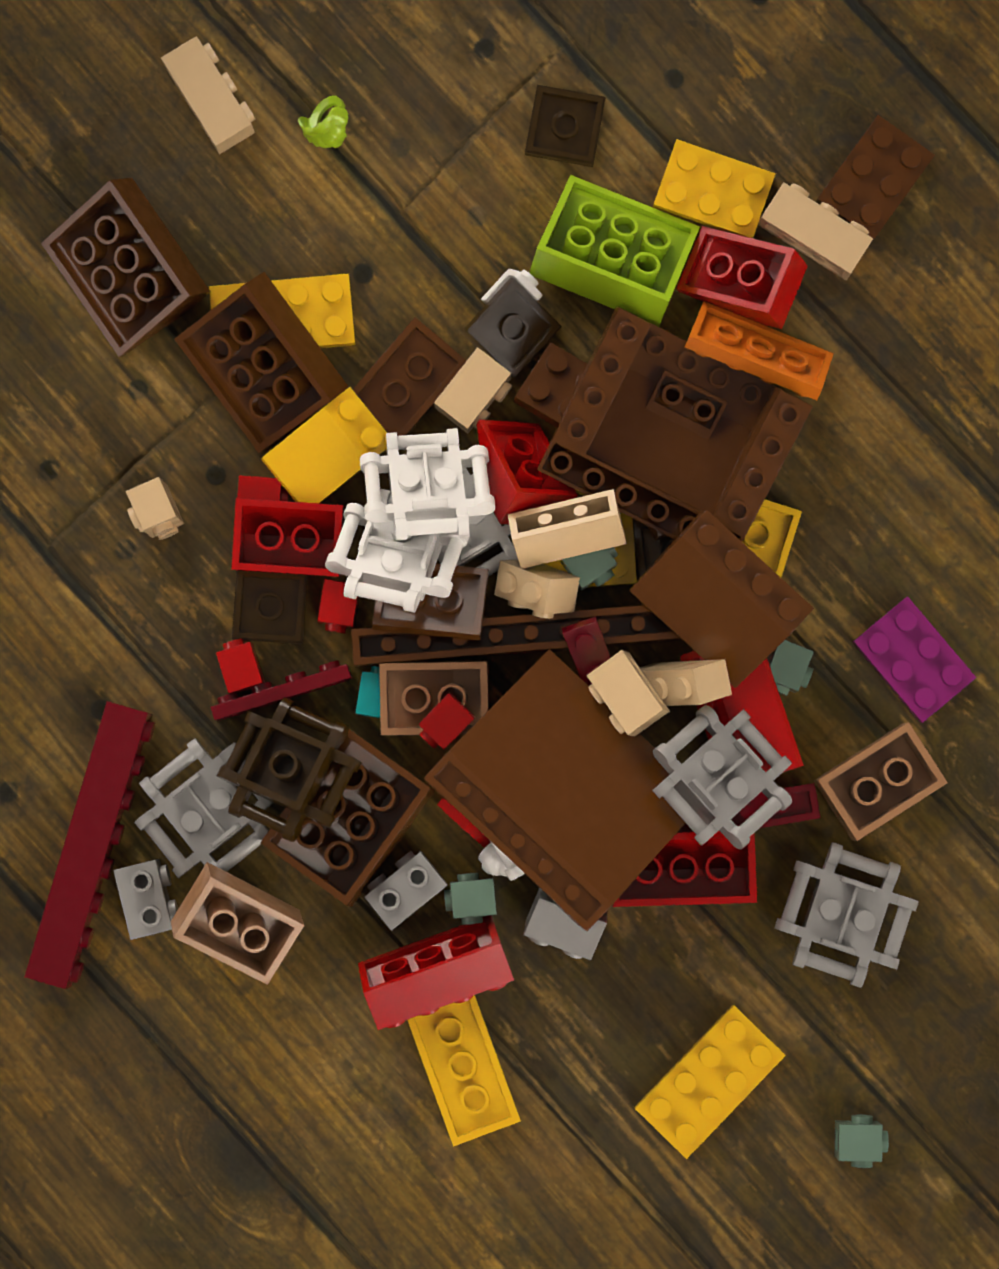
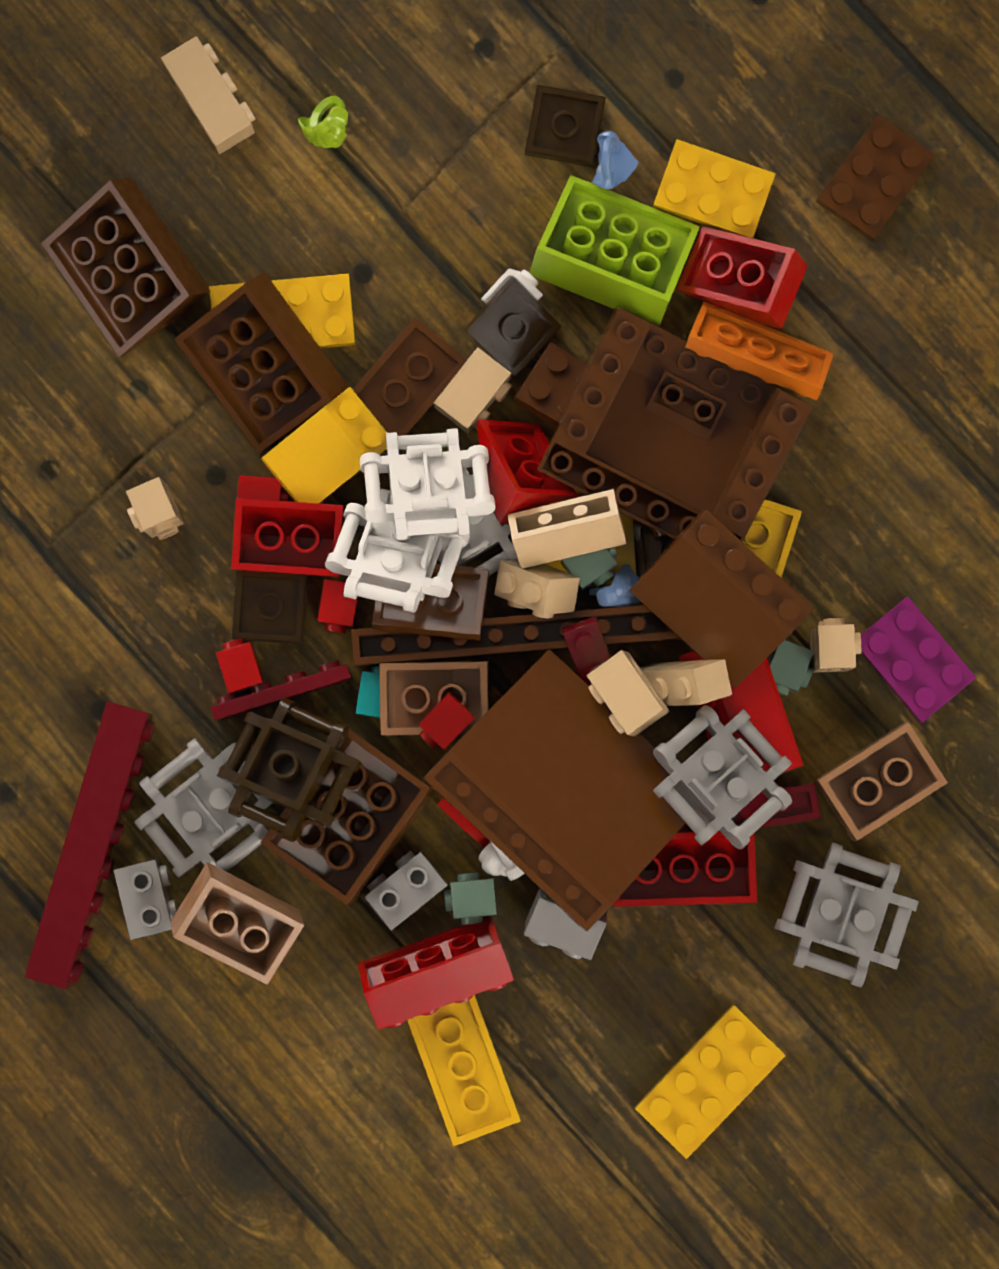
tan brick [758,182,873,281] -> none
sand green brick [834,1114,889,1168] -> none
none -> medium blue piece [589,564,640,608]
none -> medium blue piece [592,131,638,189]
none -> tan brick [810,618,861,673]

